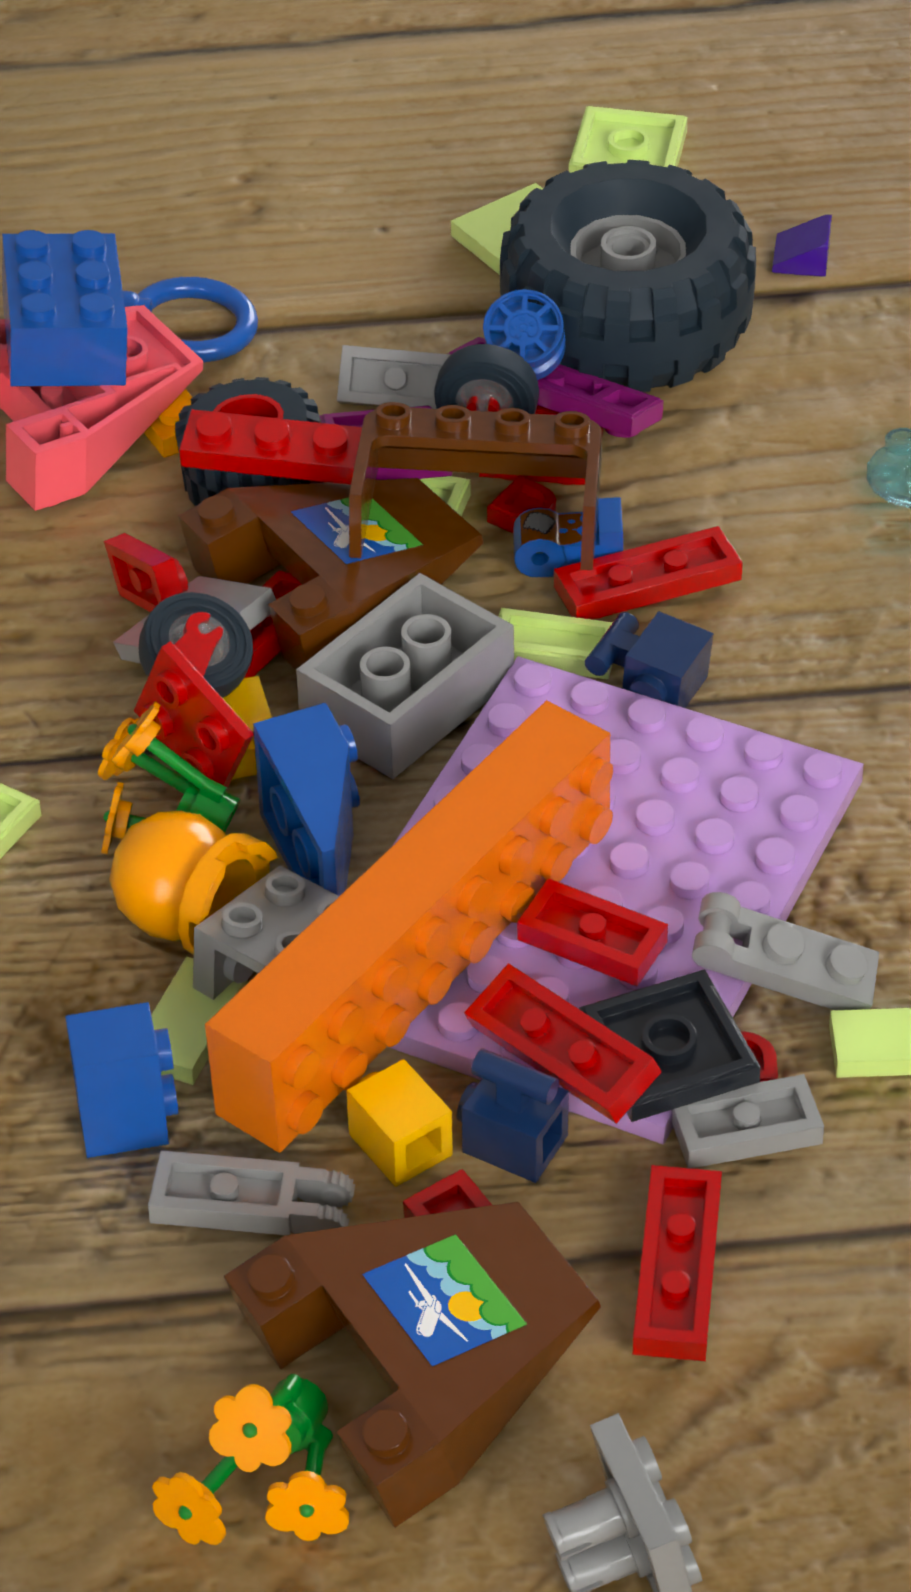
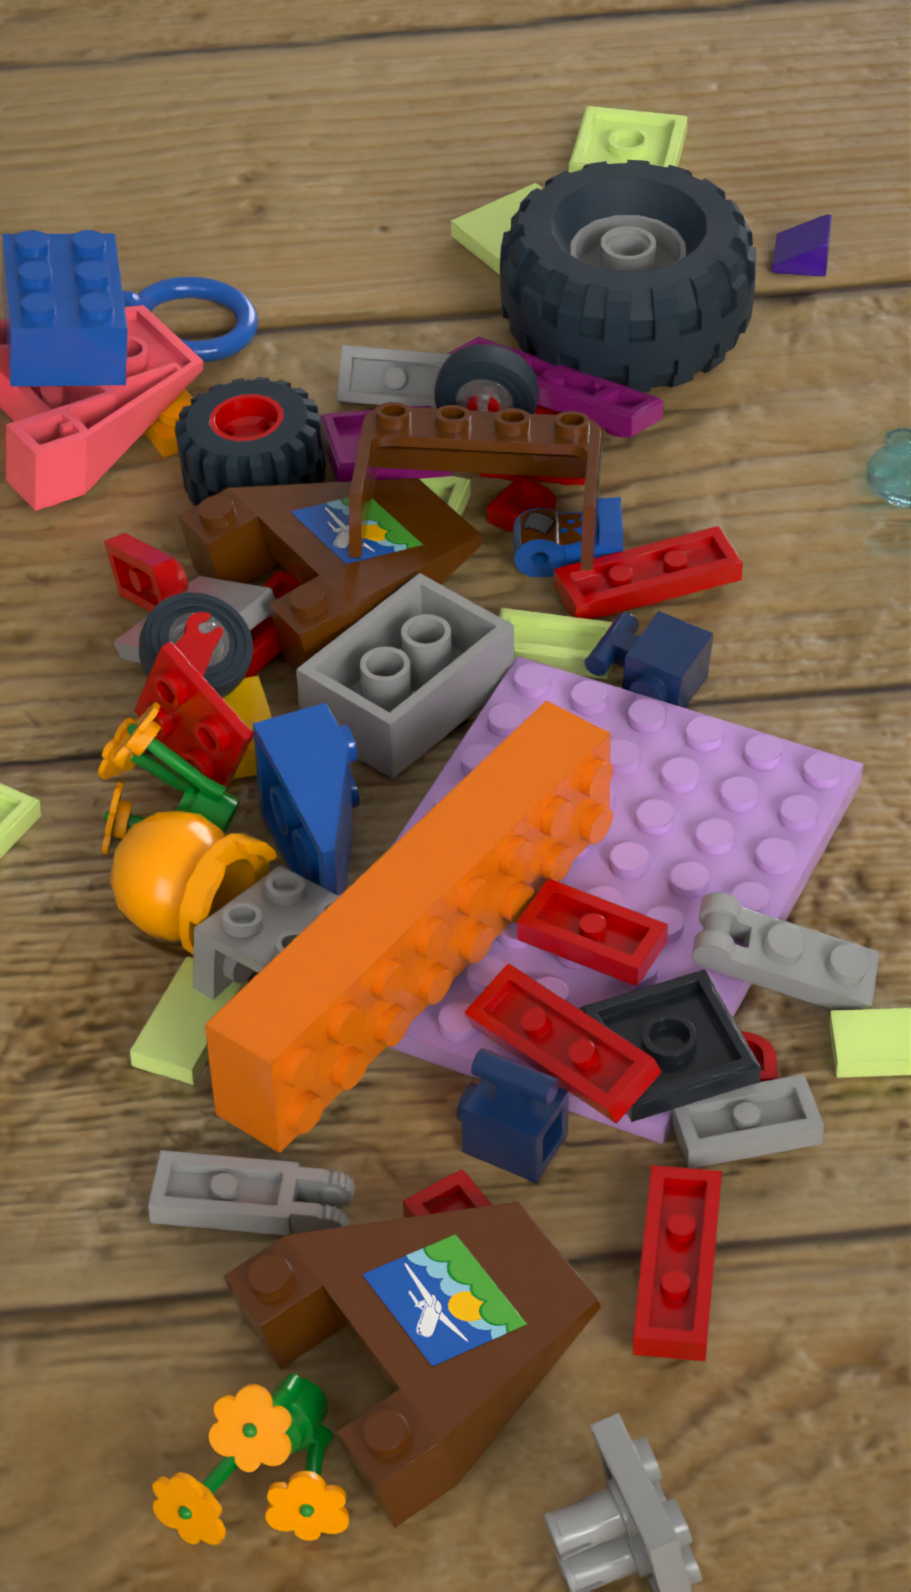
blue brick [65,1002,179,1158] -> none
red plate [179,409,362,485] -> none
yellow brick [346,1059,453,1187] -> none
blue wheel [483,289,566,380] -> none

